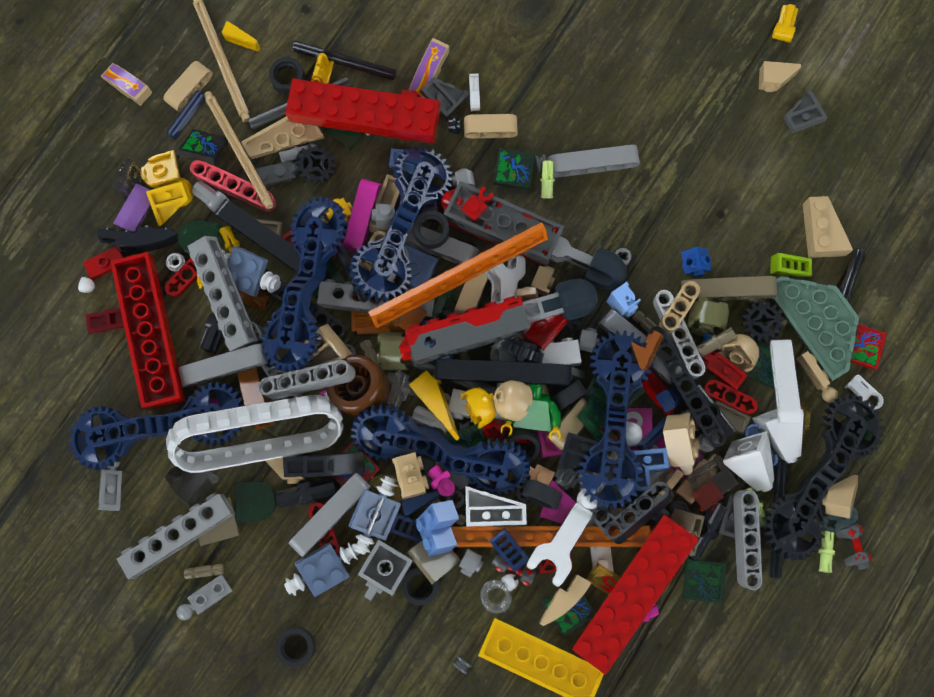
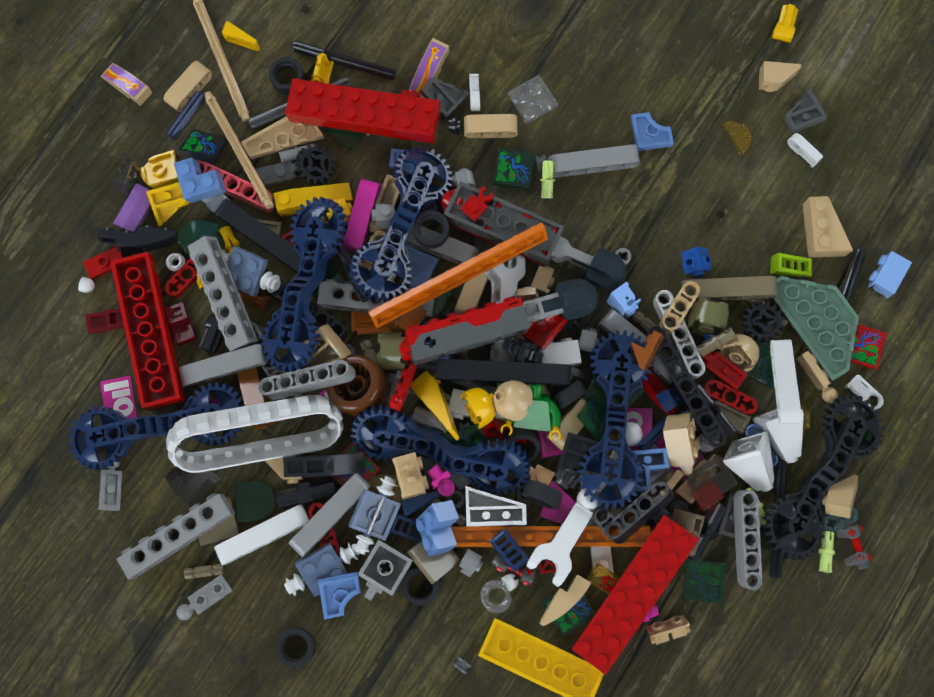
none -> sticker [100,376,137,419]
none -> dark red slope [165,302,197,346]
none -> medium blue brick [174,157,227,203]
none -> white beam [214,504,309,566]
none -> yellow slope [273,183,353,218]
none -> medium blue tile [318,572,361,619]
none -> red hinge [389,362,418,412]
none -> clear plate [508,75,558,124]
none -> medium blue tile [630,112,674,151]
none -> tan hinge [646,615,690,645]
none -> clear yellow tile [723,121,752,156]
none -> white piece [787,133,823,168]
none -> light blue hinge [868,251,912,298]

